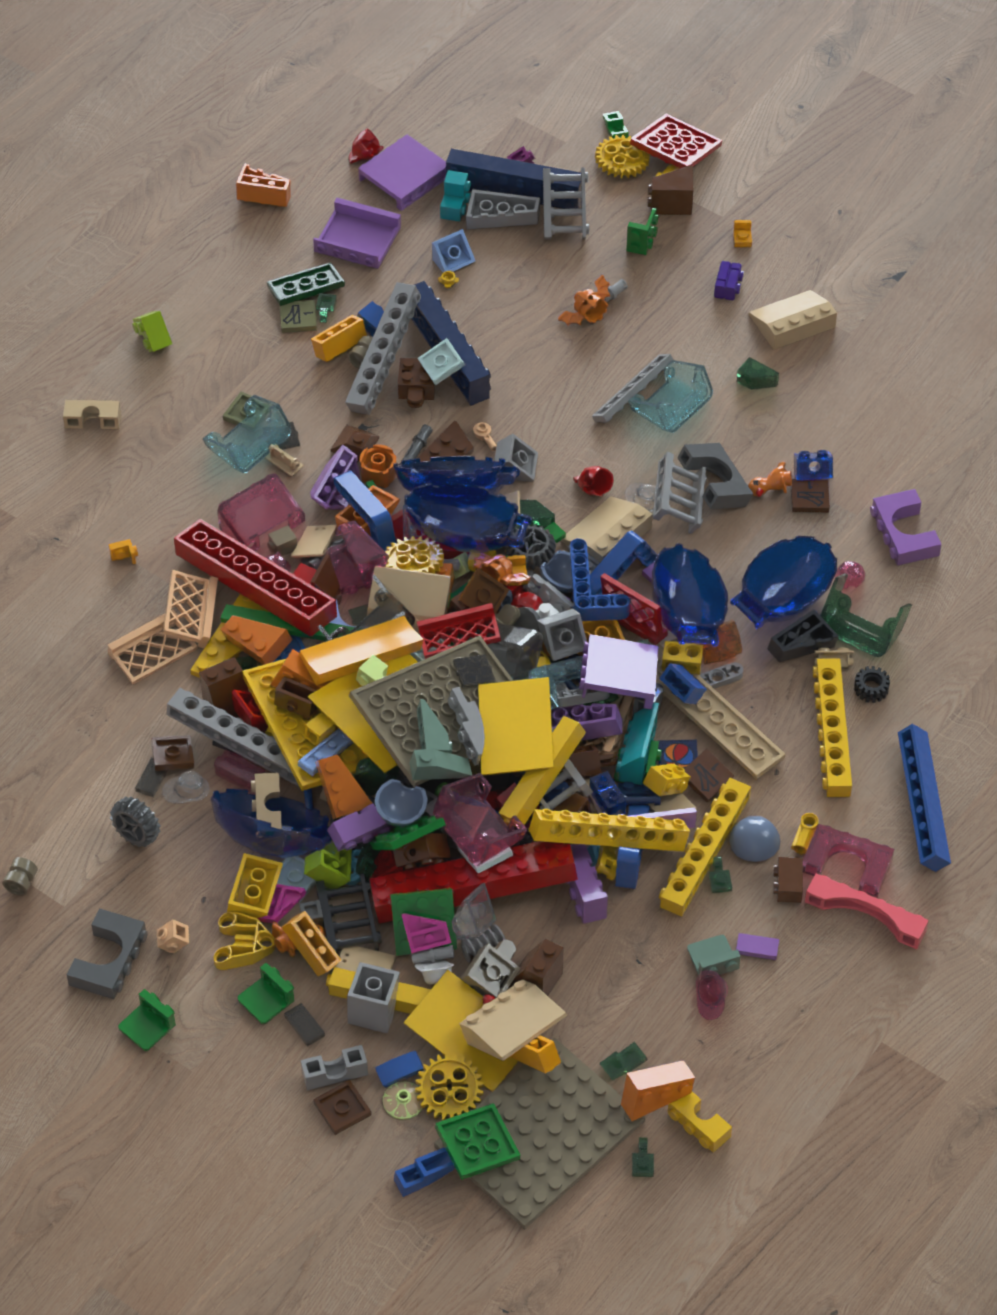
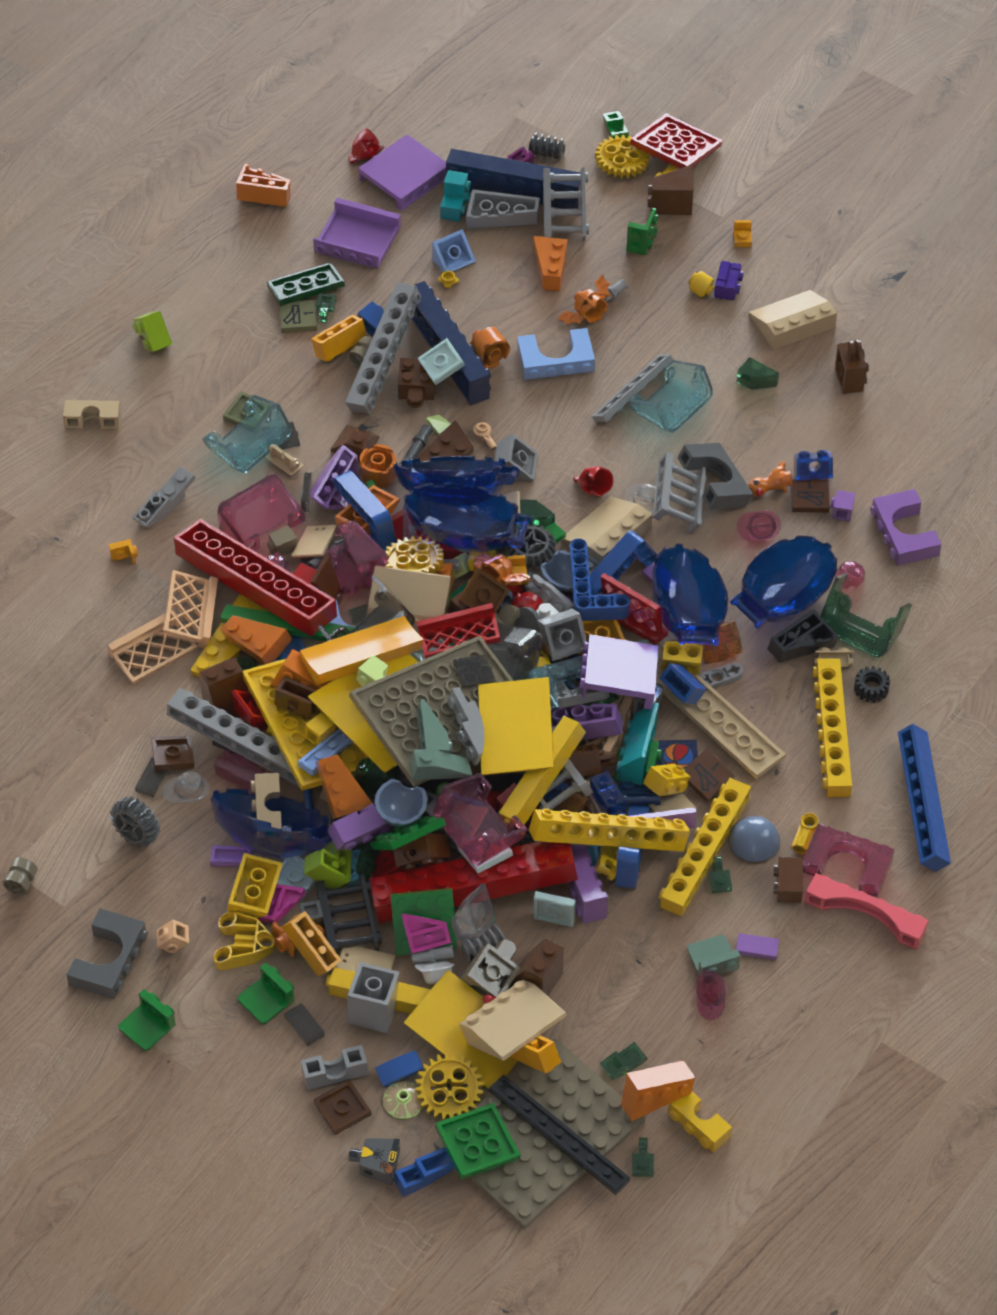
none -> light grey slope [132,467,196,528]
none -> medium lavender tile [210,846,252,867]
none -> clear smoke tile [301,472,312,513]
none -> dark grey torso [348,1138,400,1185]
none -> yellowish green slope [426,415,451,436]
none -> orange brick [469,327,510,369]
none -> black tile [489,1074,631,1195]
none -> light blue arch [517,328,595,380]
none -> dark grey piece [528,133,565,160]
none -> orange wedge [533,236,568,291]
none -> light aqua tile [534,891,575,927]
none -> yellow head [688,271,715,297]
none -> clear pink piece [737,510,781,541]
none -> medium lavender brick [830,490,855,522]
none -> reddish brown brick [835,339,869,394]

